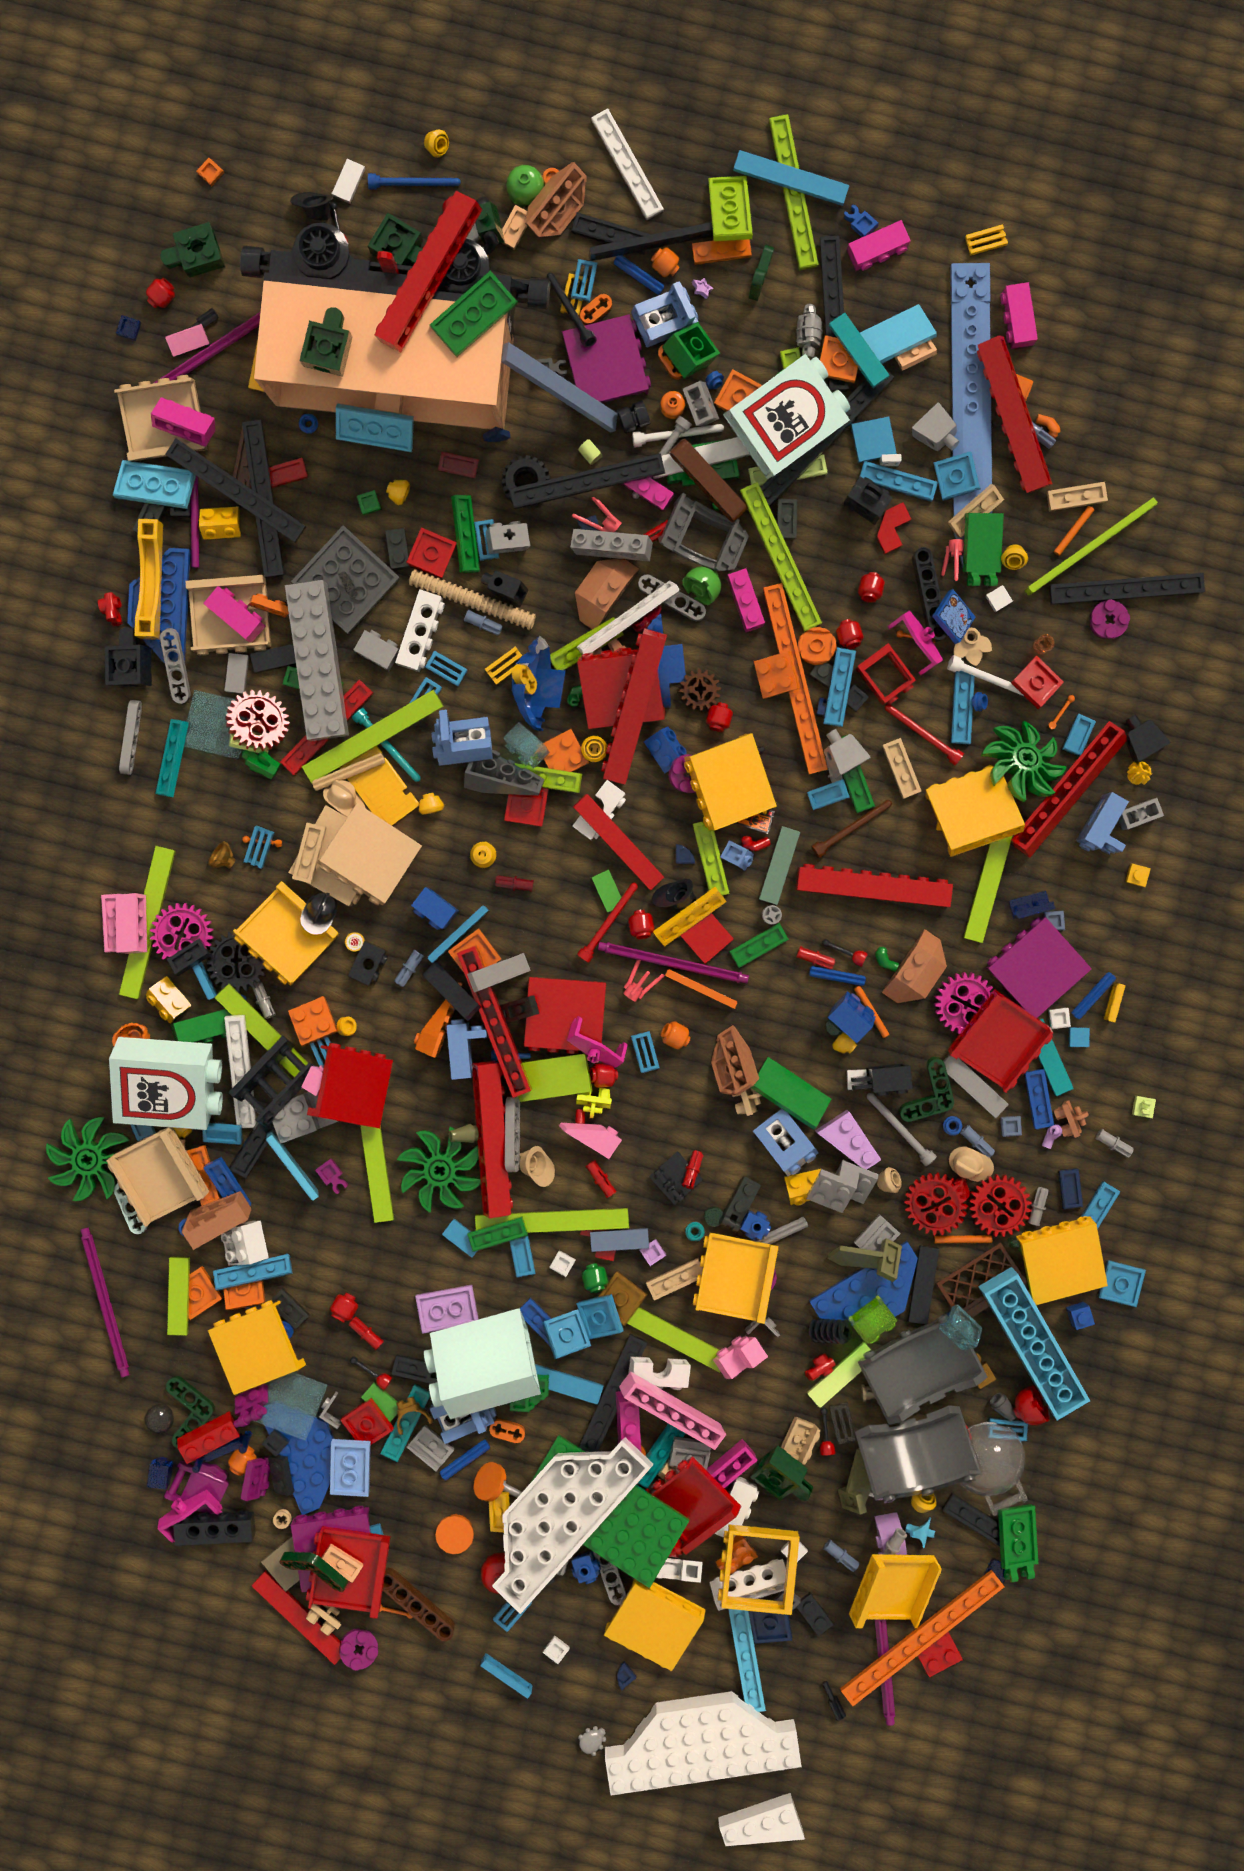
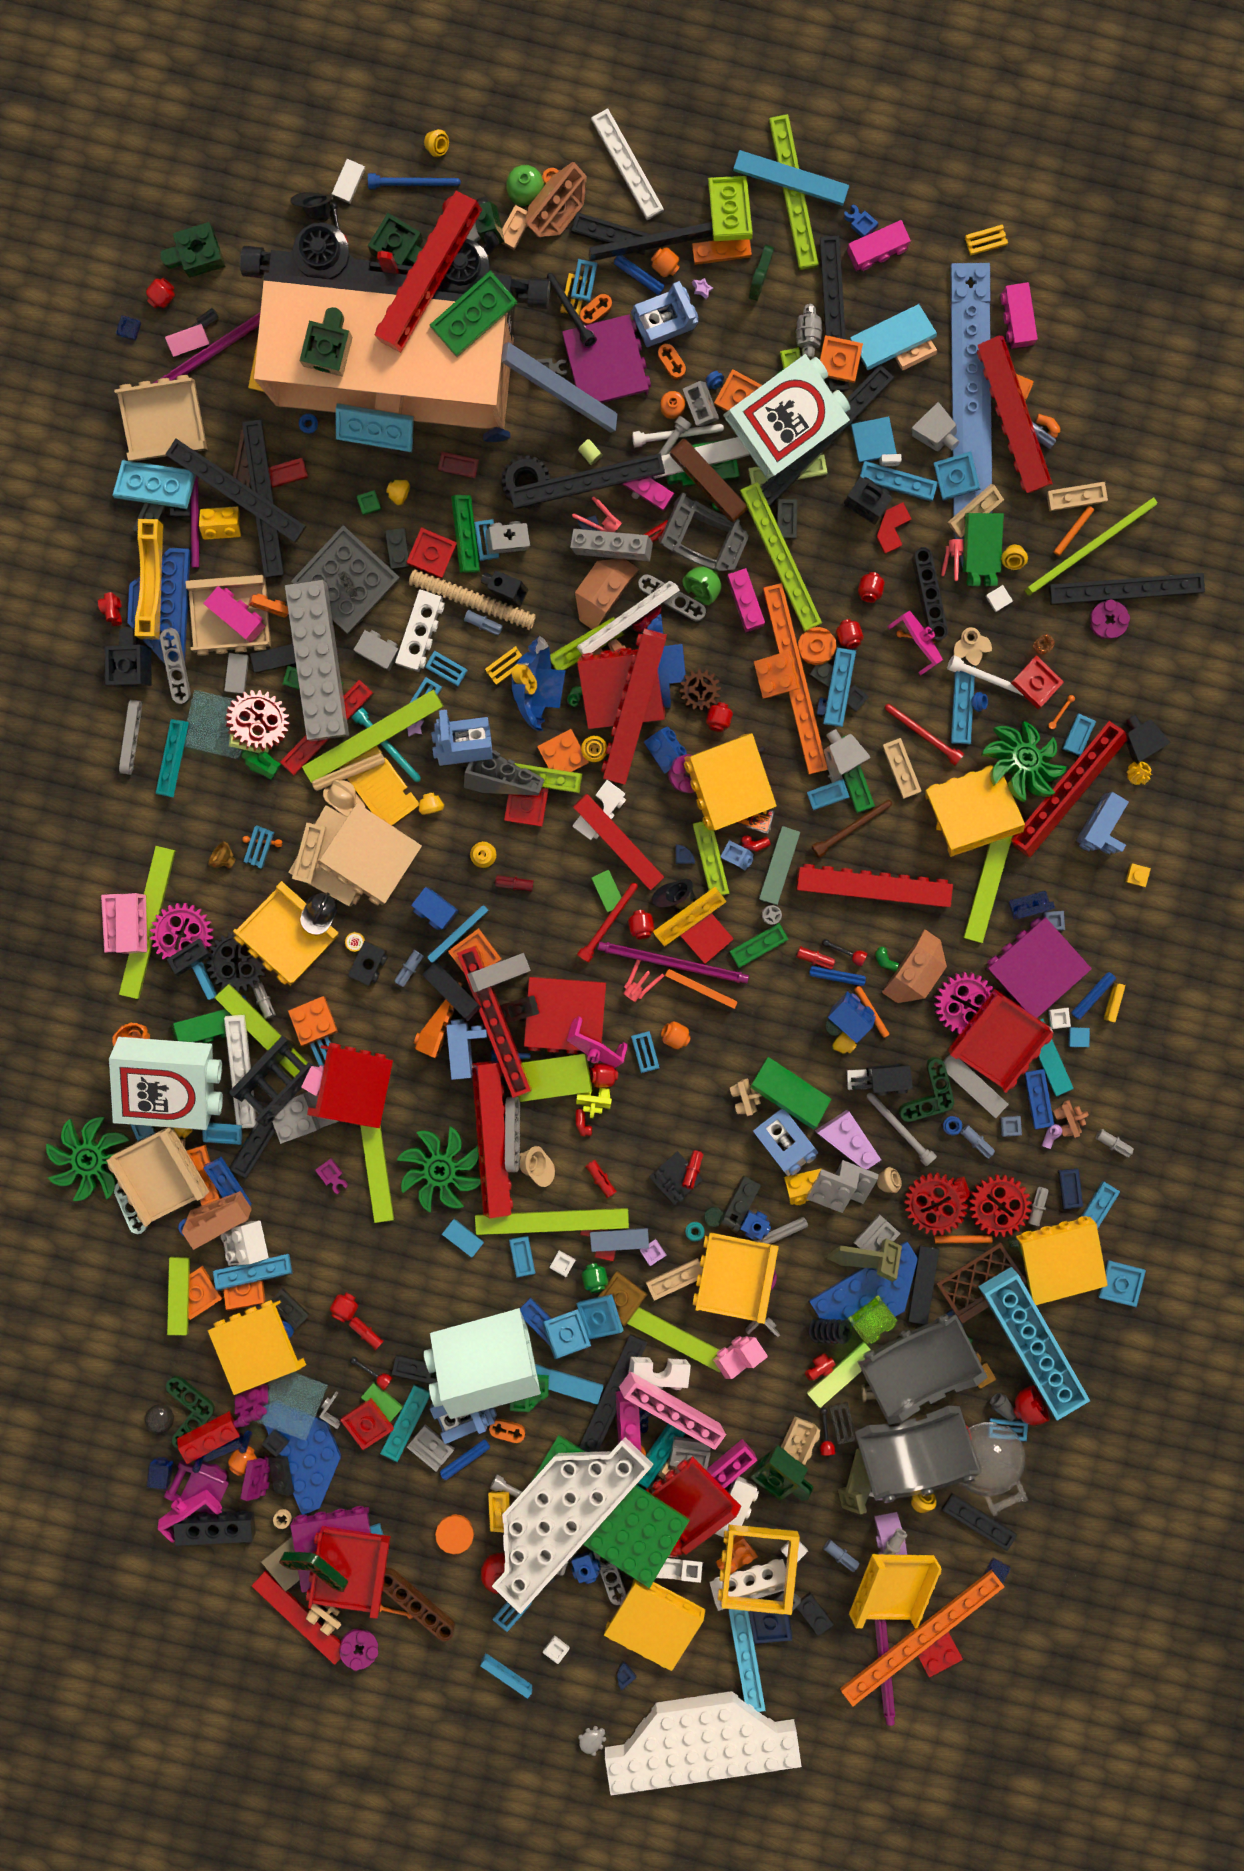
magenta piece [80,1227,130,1377] -> none
bracket [146,976,191,1023] -> none
dark pink brick [151,397,216,447] -> none
orange tile [196,158,224,187] -> none
medium azure tile [266,1130,319,1200] -> none
light nougat plate [321,1544,363,1582] -> none
light blue plate [330,1439,371,1497] -> none
yellow tile [337,1017,357,1036] -> none
pearl gold helmet [396,1396,433,1435] -> none
lavender tile [415,1285,479,1334] -> none
olive cone [449,1124,479,1143] -> none
green tile [467,1216,528,1252] -> none
orange tile [474,1462,506,1502] -> none
clear light blue brick [503,722,550,769] -> none
bright pink slope [559,1123,622,1159] -> none
black wheel [617,400,651,434] -> none
green brick [662,322,720,379] -> none
nougat wedge [711,1025,759,1095] -> none
white wedge [718,1793,805,1846] -> none
black axle [822,1681,846,1721] -> none
teal tile [828,313,890,388] -> none
red window [855,643,916,705] -> none
medium azure piece [905,1517,935,1548] -> none
tile [932,589,975,644] -> none
clear light blue bracket [939,1305,982,1351] -> none
tan piece [949,1147,994,1182] -> none
green tile [998,1504,1038,1582] -> none
blue brick [1066,1302,1095,1330] -> none
light grey brick [1118,798,1164,830] -> none
yellowish green tile [1132,1096,1156,1118] -> none
none -> lavender piece [407,720,424,737]
none -> clear blue arm [639,1409,653,1433]

